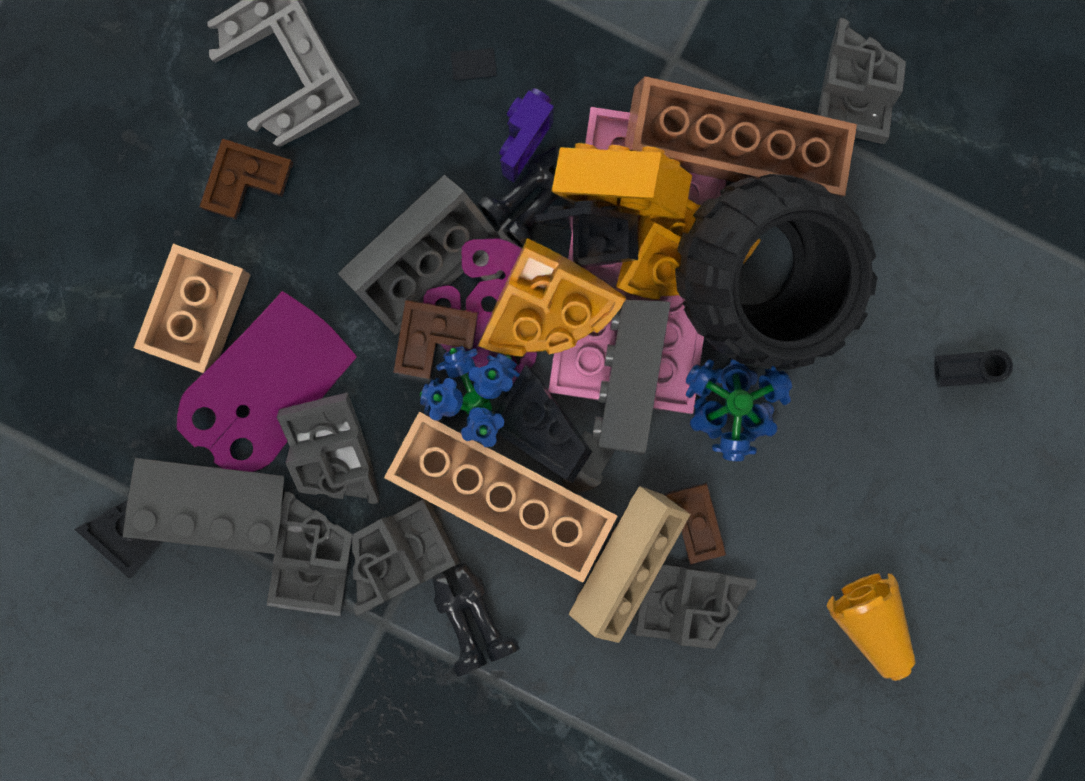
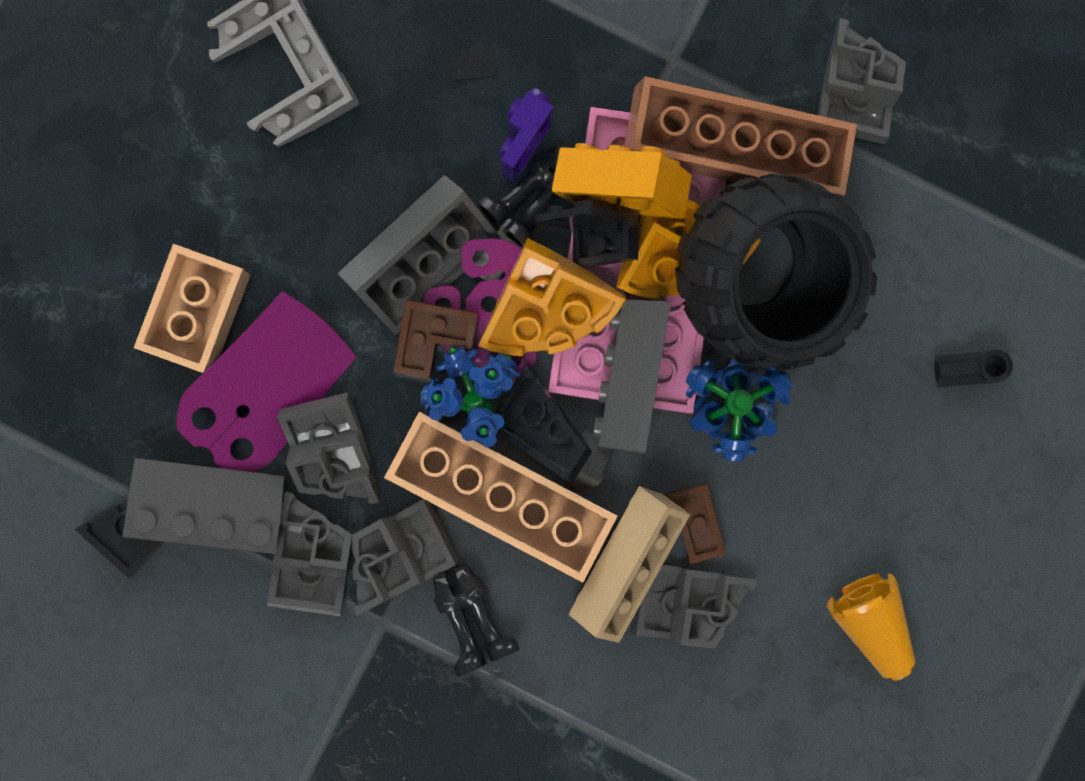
reddish brown plate [199,139,293,220] -> none

